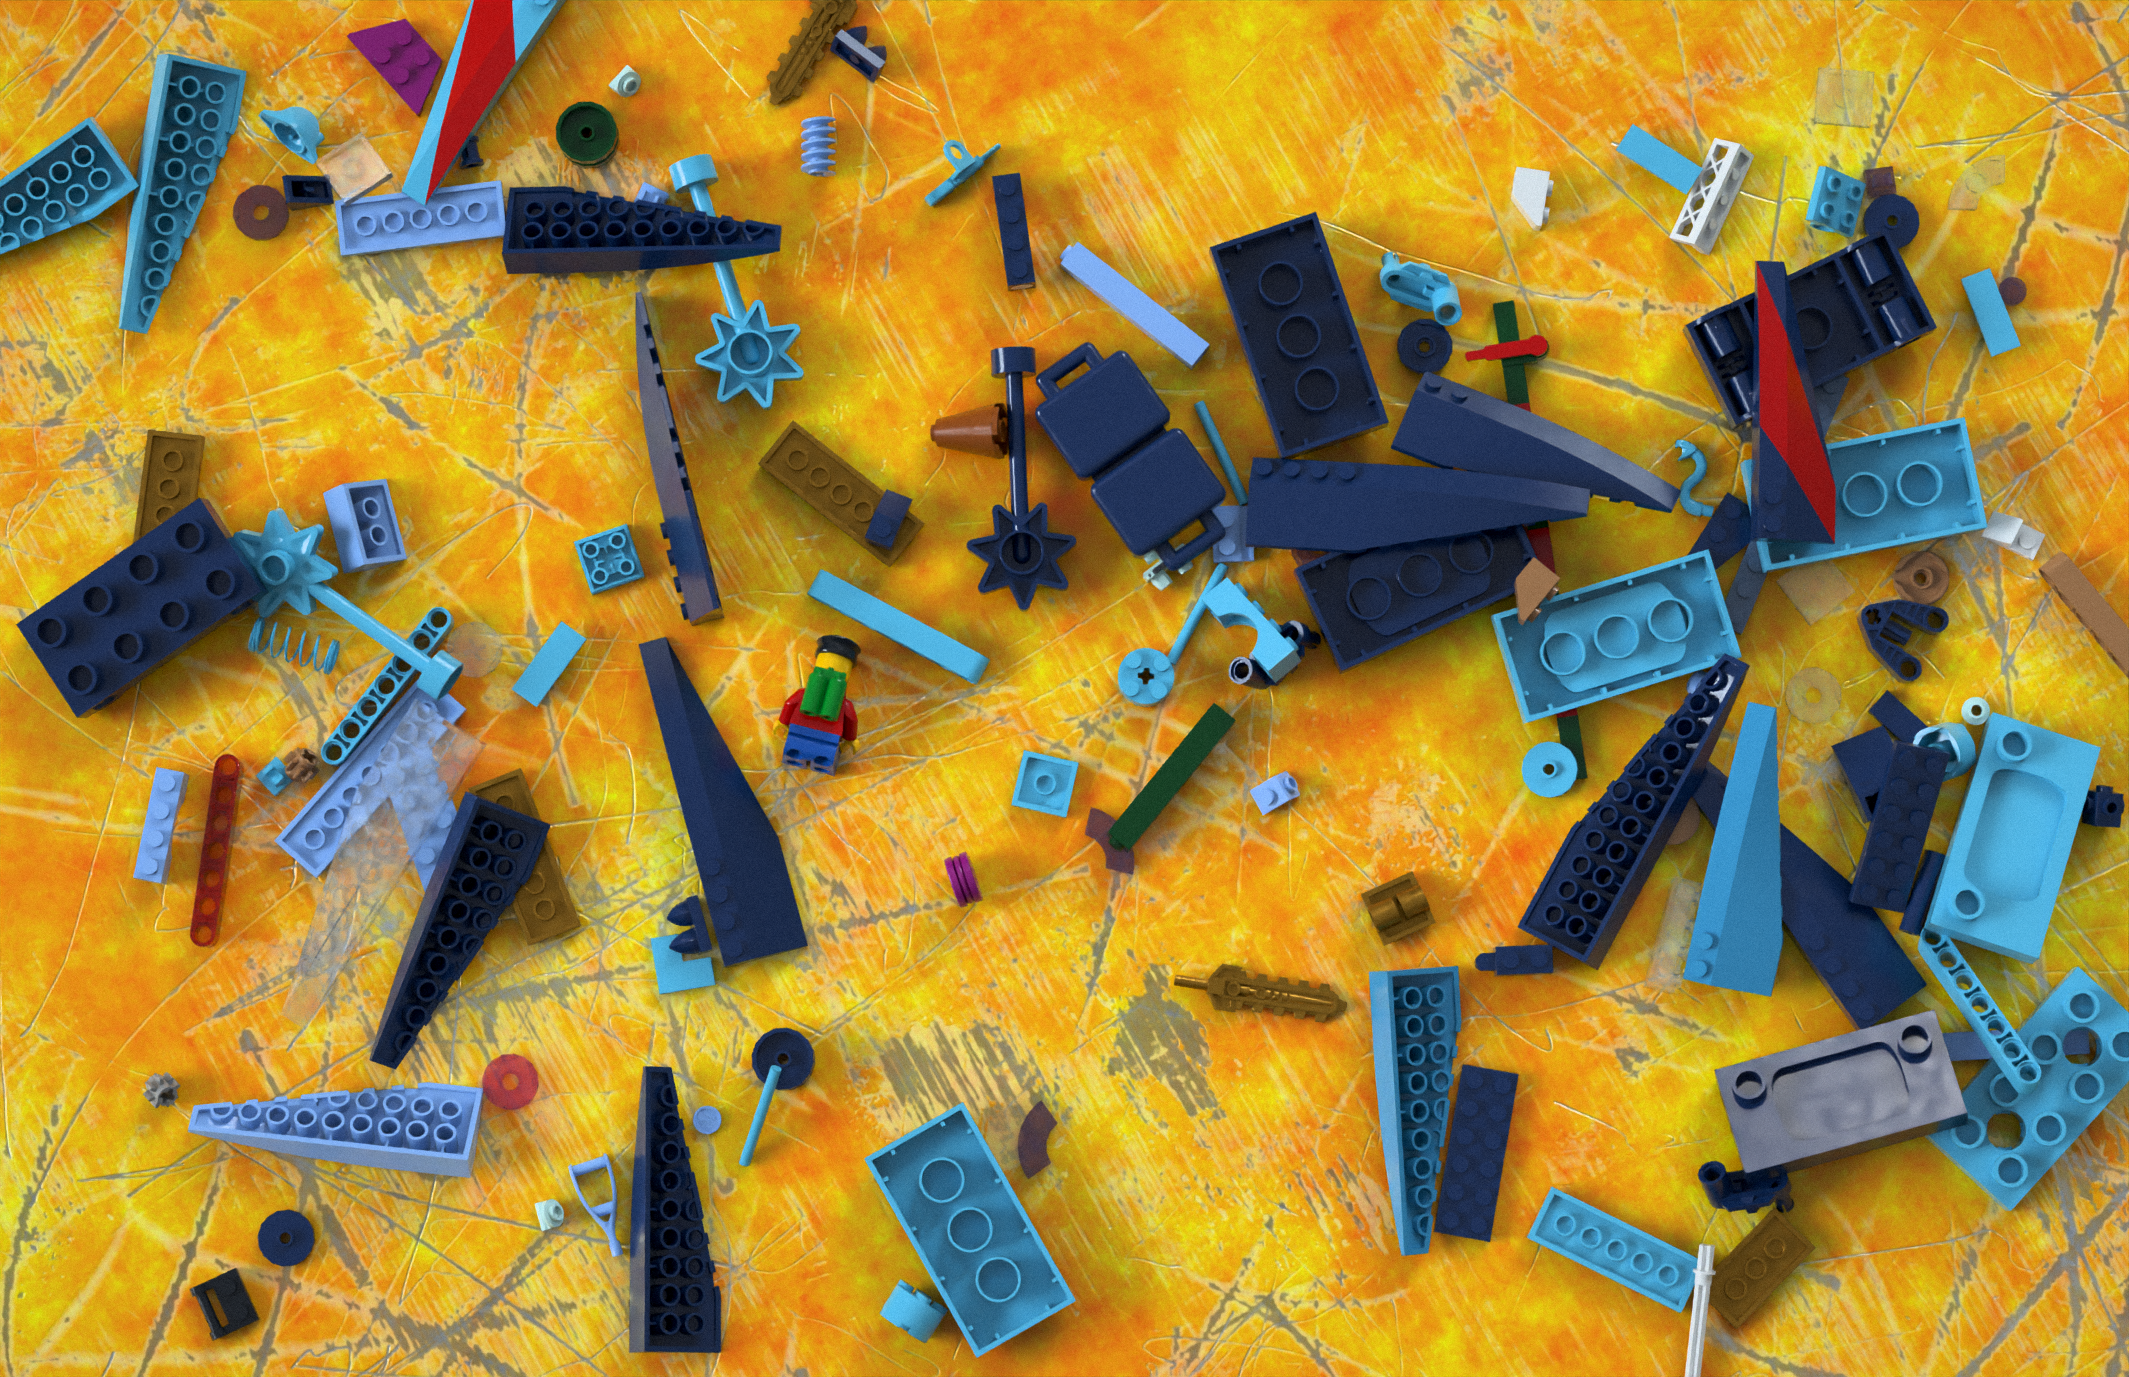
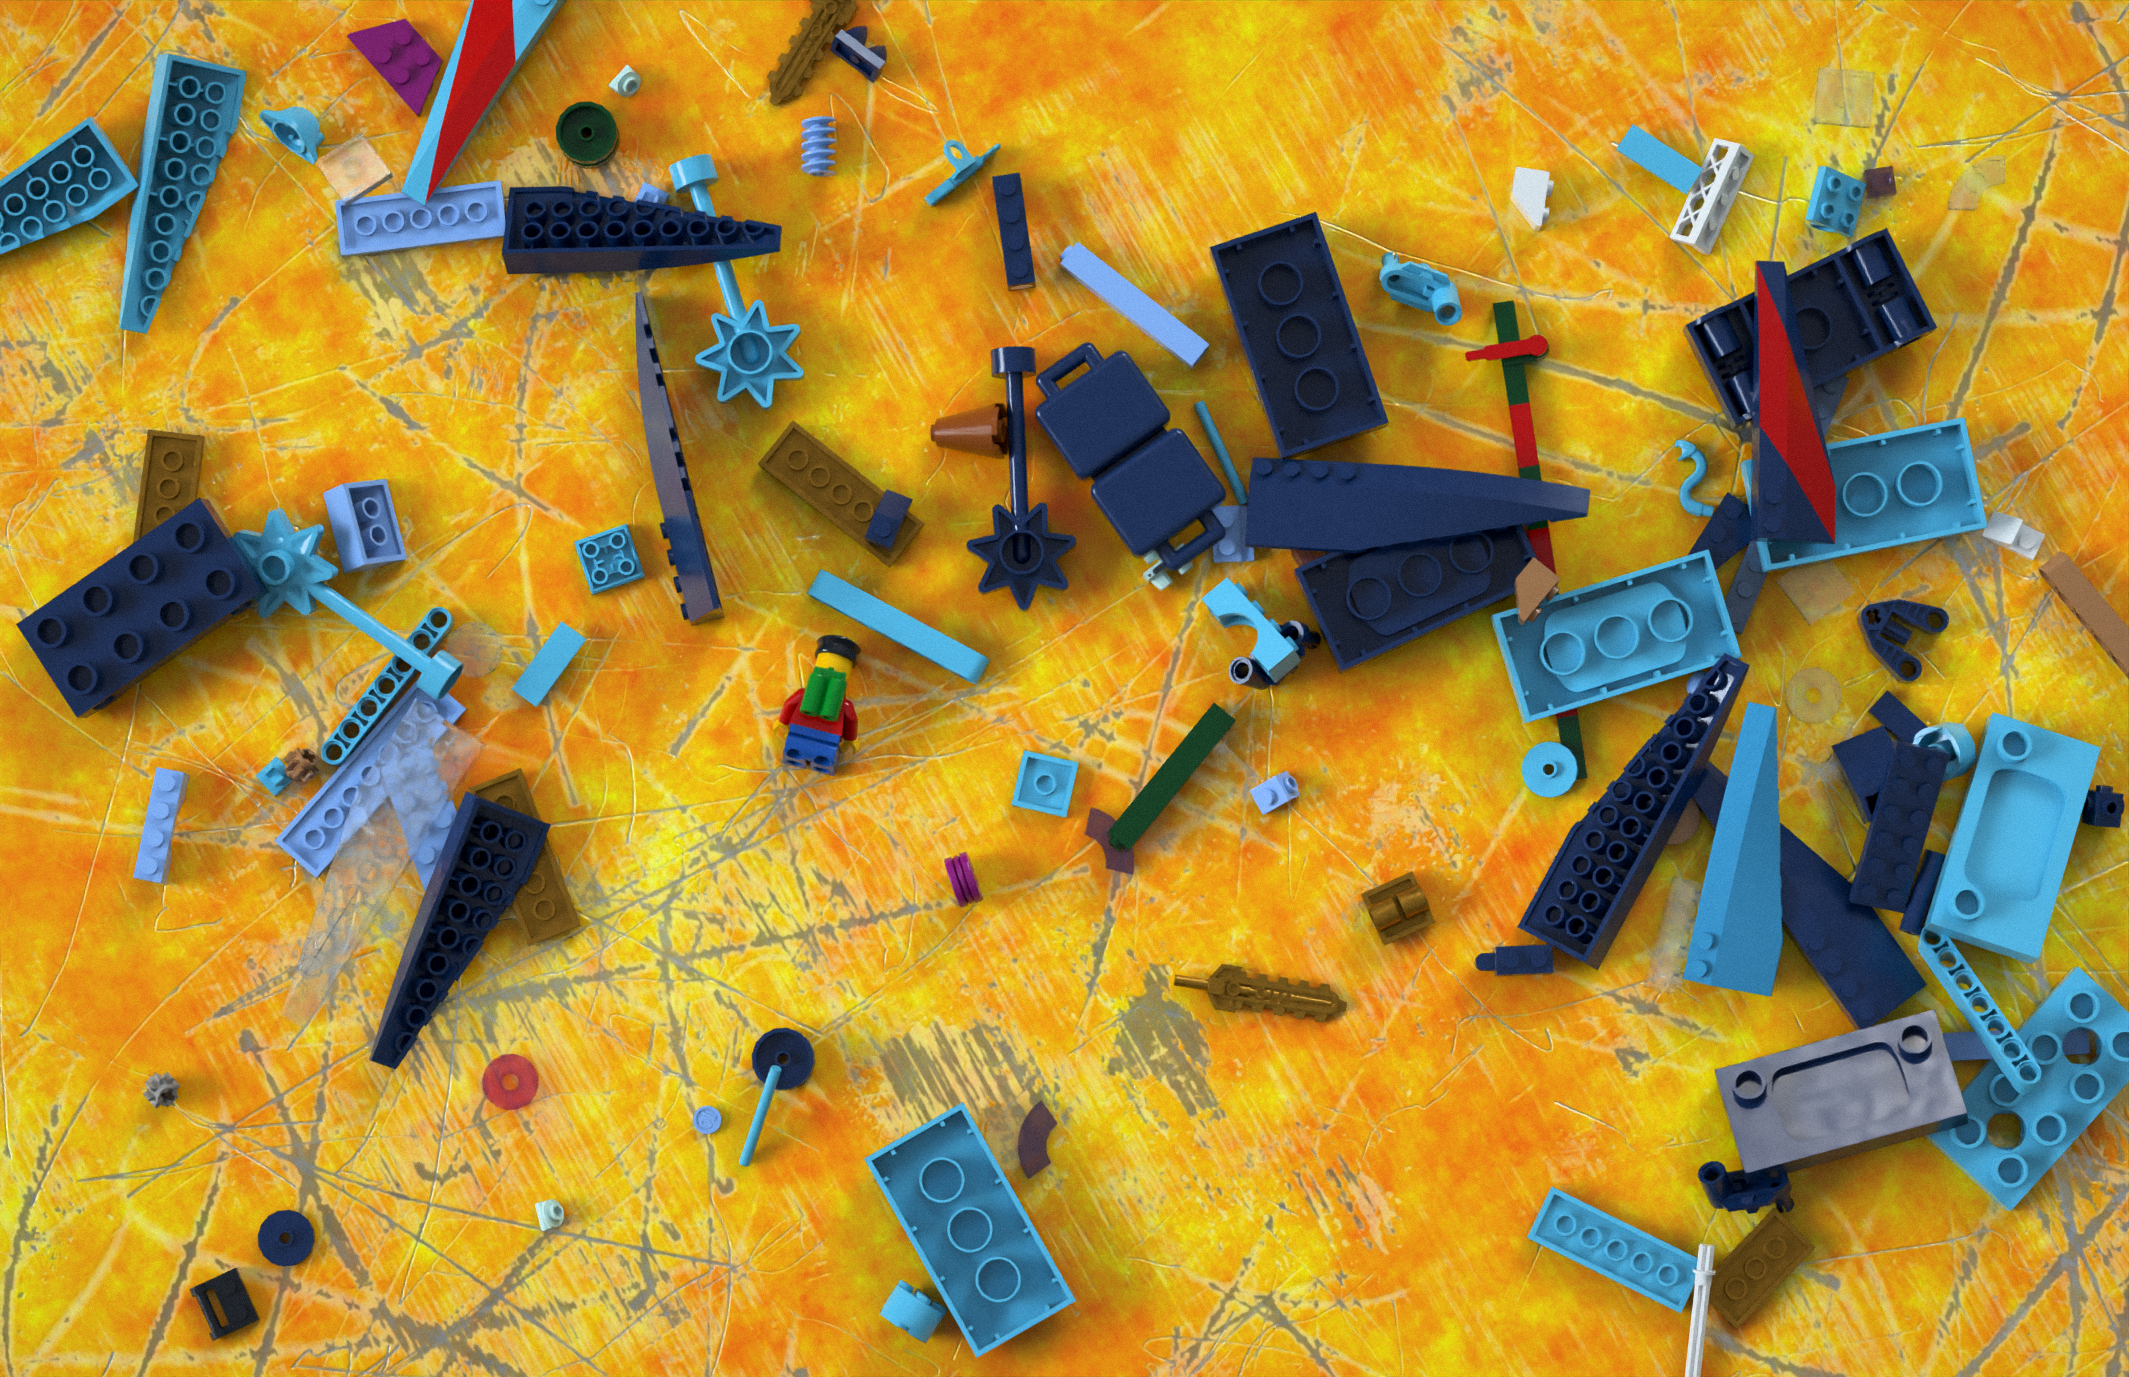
light blue wedge [188,1082,484,1178] -> none
clear red beam [190,754,244,948] -> none
tile [233,185,289,241] -> none
medium azure piece [248,617,340,675] -> none
dark blue slope [282,175,334,211] -> none
dark blue bush [459,136,484,169] -> none
light blue piece [568,1153,623,1257] -> none
dark blue wedge [629,1066,721,1353] -> none
dark blue wedge [639,637,808,968] -> none
medium azure tile [651,934,716,995] -> none
dark blue tile [667,895,712,955] -> none
medium azure brick [1118,648,1174,707] -> none
medium azure bar [1167,562,1229,665] -> none
dark azure wedge [1369,966,1462,1256] -> none
dark blue wedge [1391,371,1681,513] -> none
dark blue plate [1397,319,1452,375] -> none
dark blue plate [1433,1064,1519,1242] -> none
dark blue plate [1863,194,1920,249] -> none
medium nougat plate [1892,551,1949,605] -> none
medium azure piece [1961,268,2021,357] -> none
light aqua plate [1961,697,1990,725] -> none
tile [1998,277,2027,306] -> none

